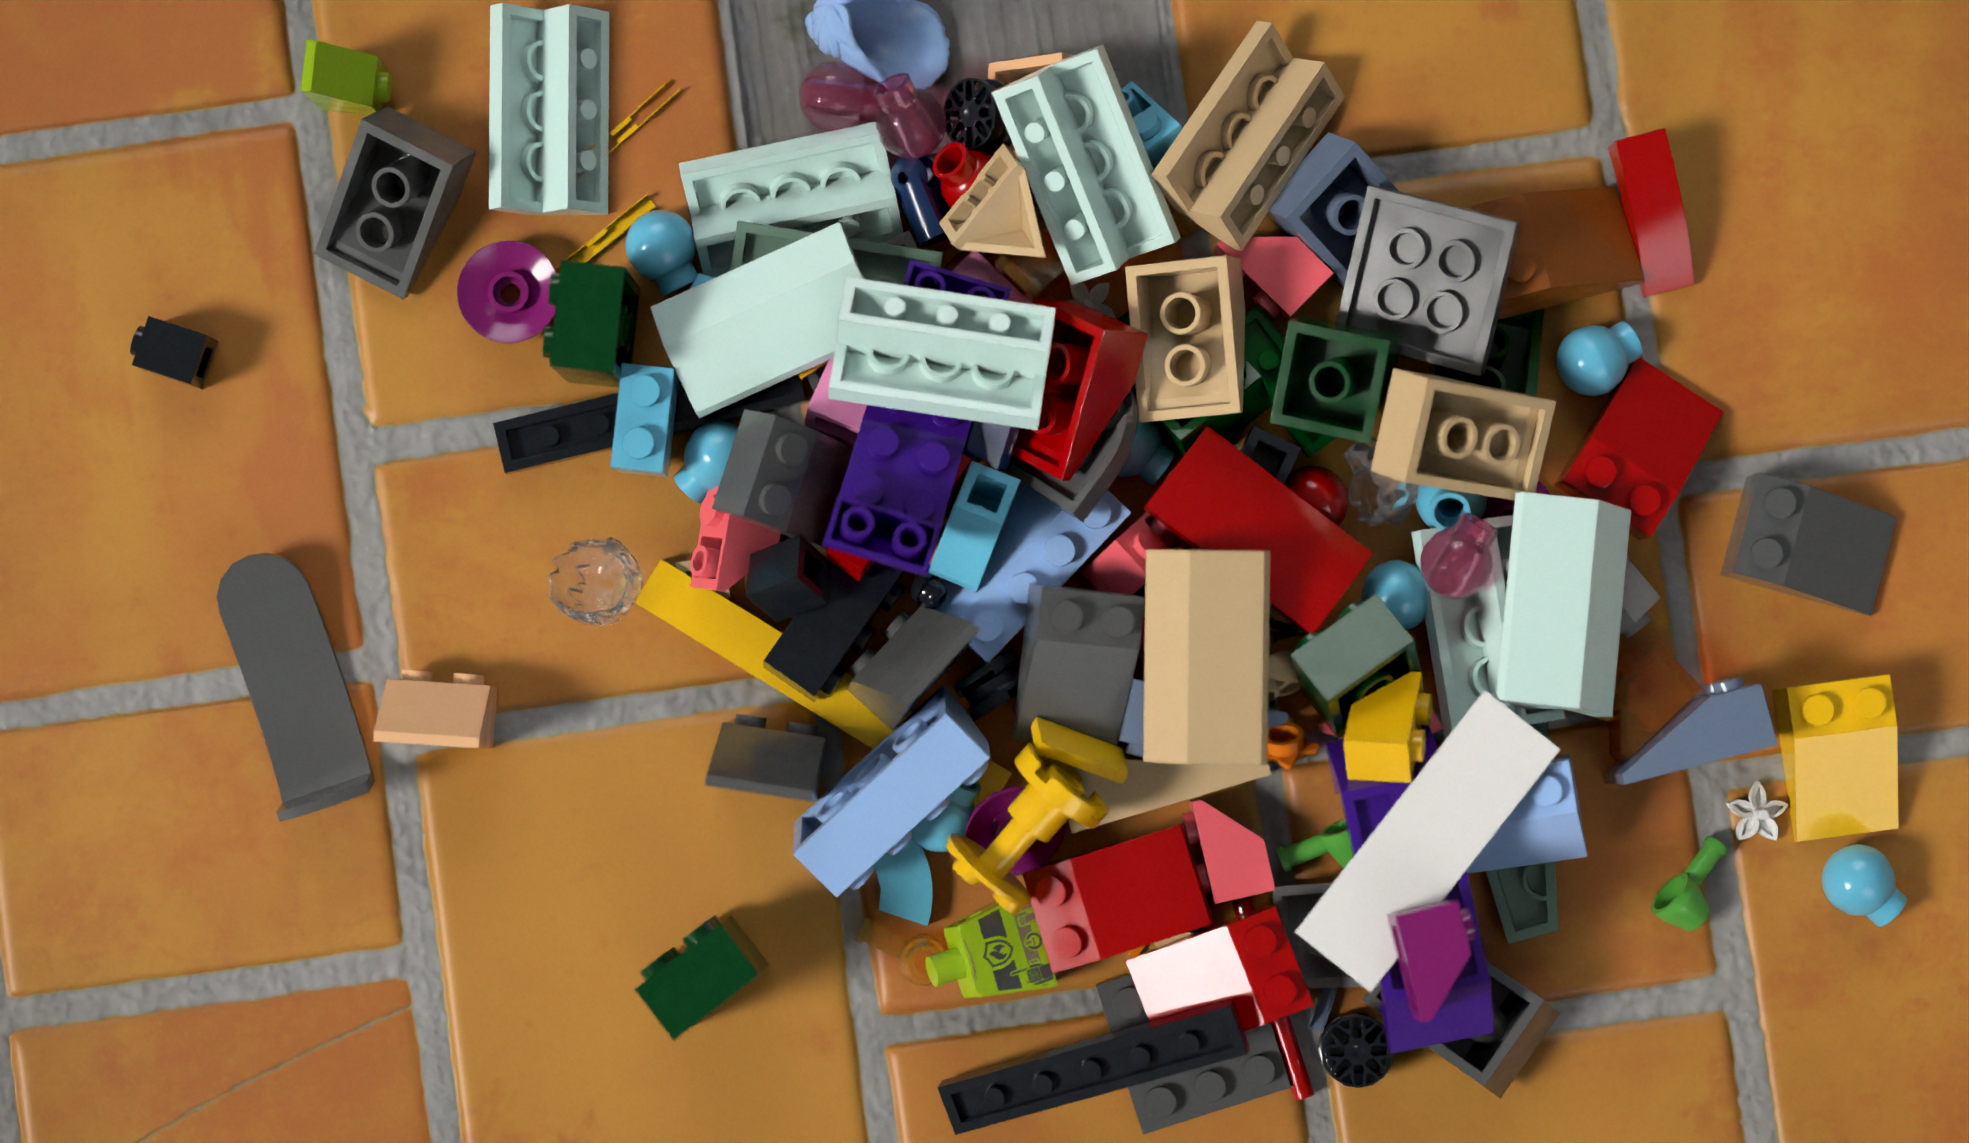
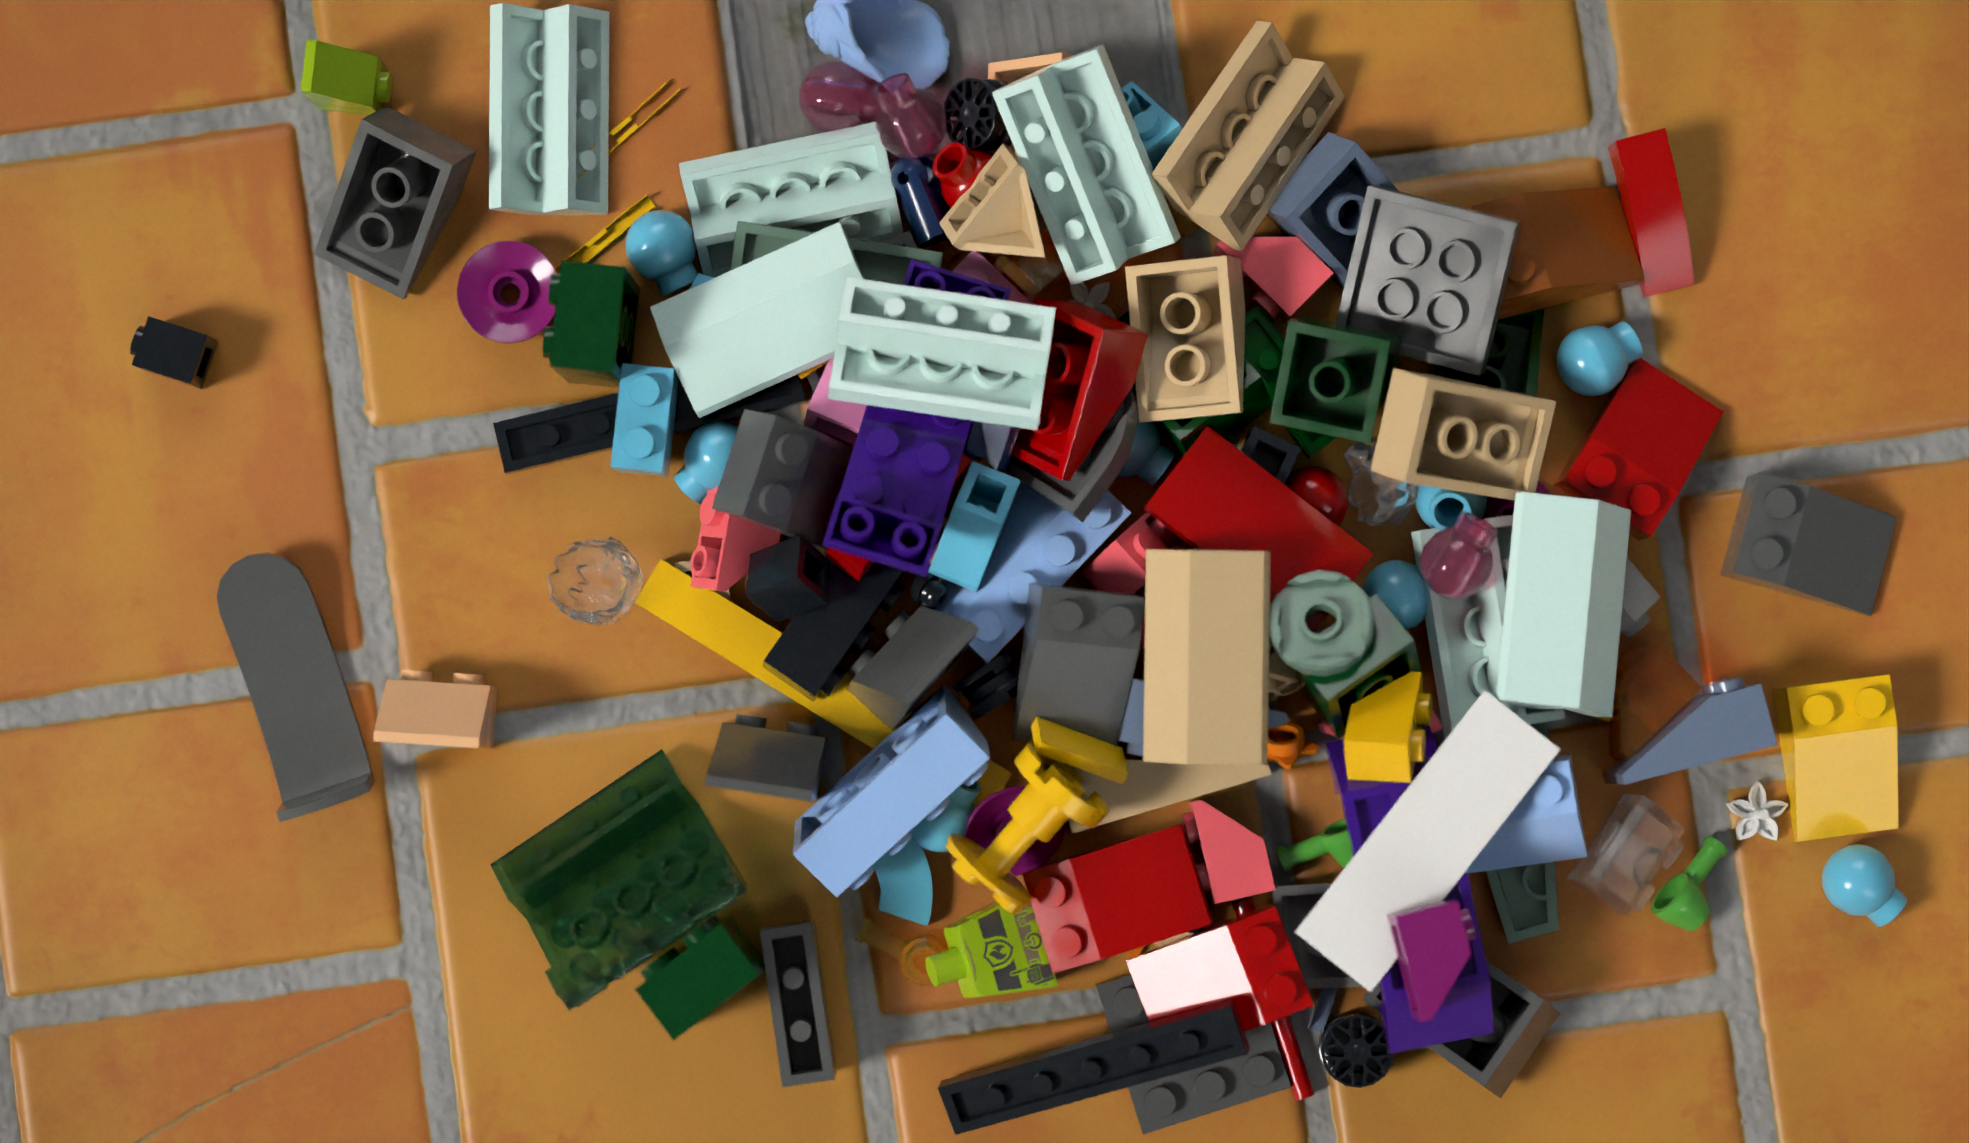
none -> clear green slope [490,749,747,1011]
none -> dark grey brick [760,920,837,1087]
none -> sand green tile [1269,570,1376,676]
none -> clear slope [1567,794,1685,916]

